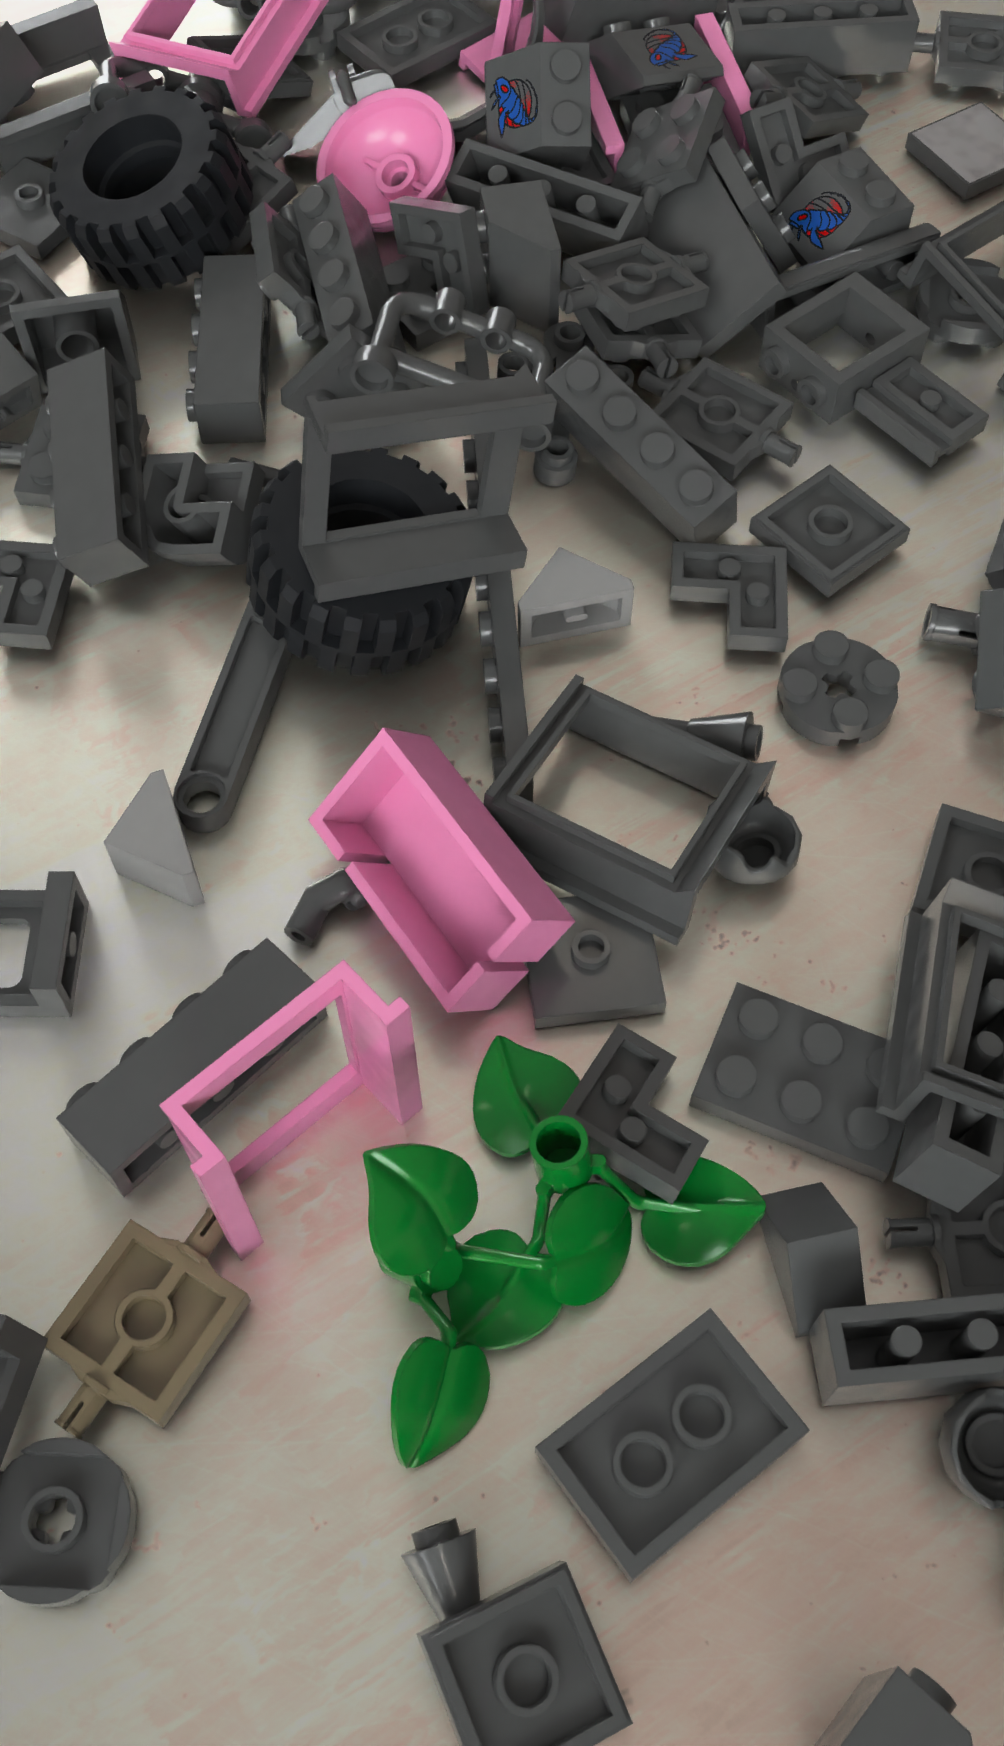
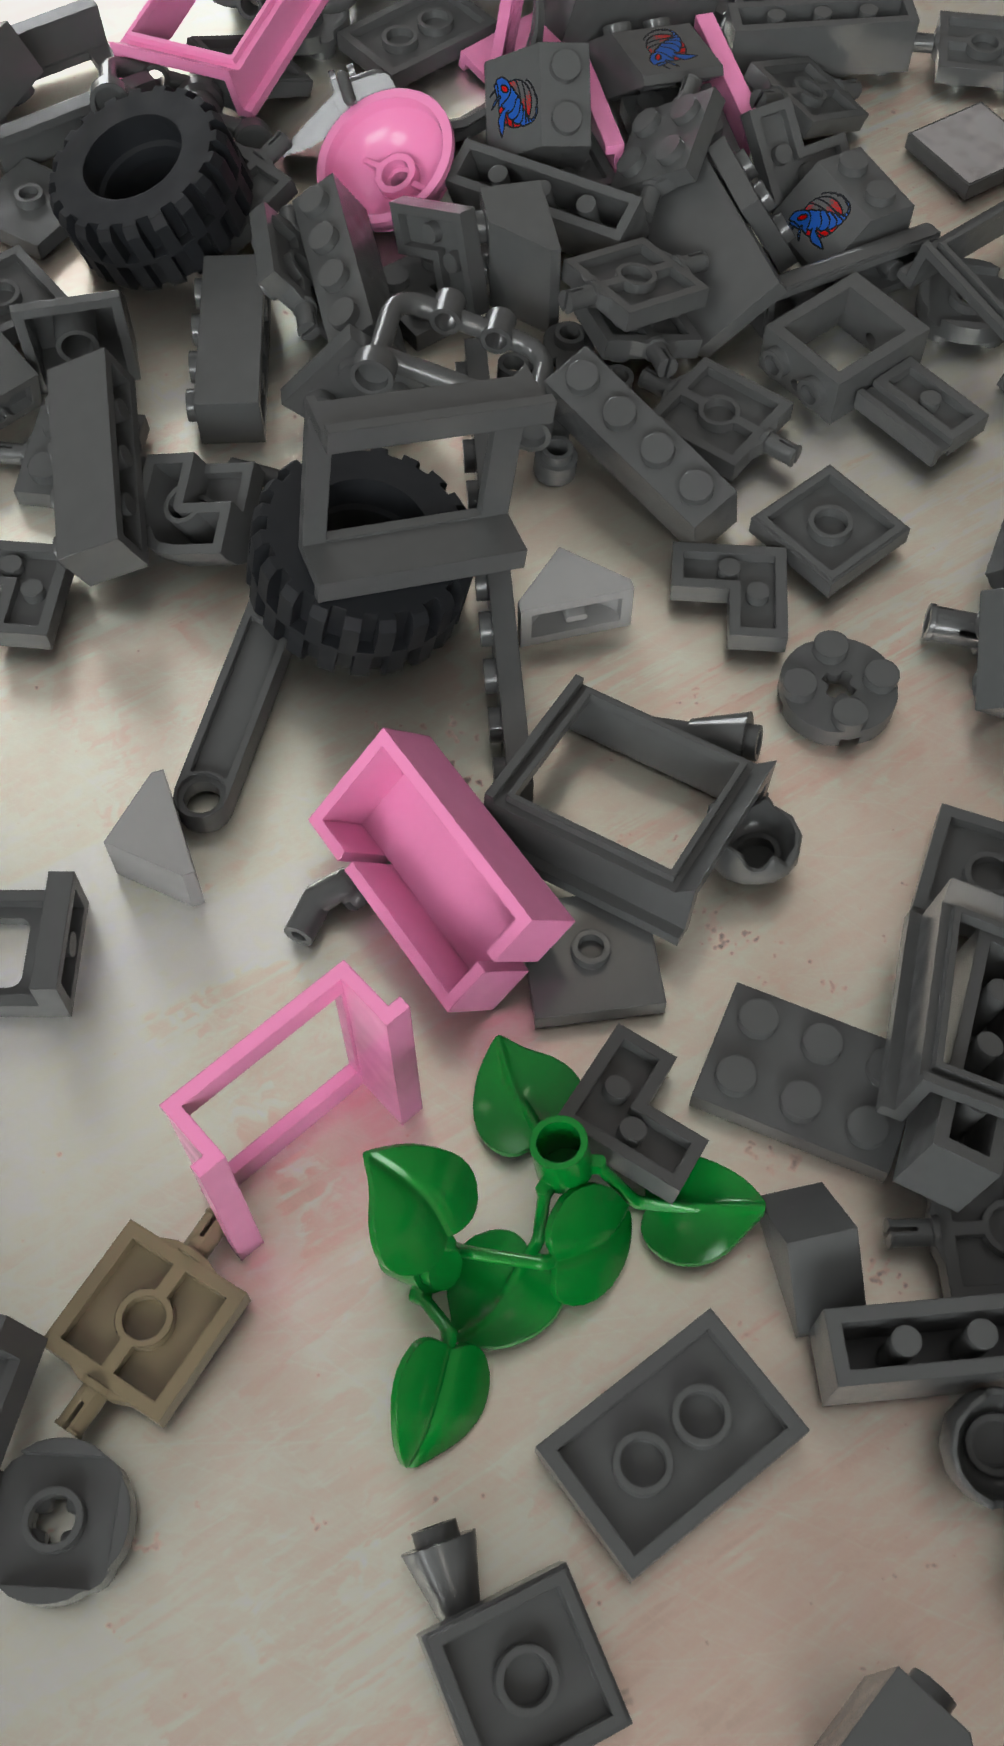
dark grey brick [56,938,328,1197] -> none

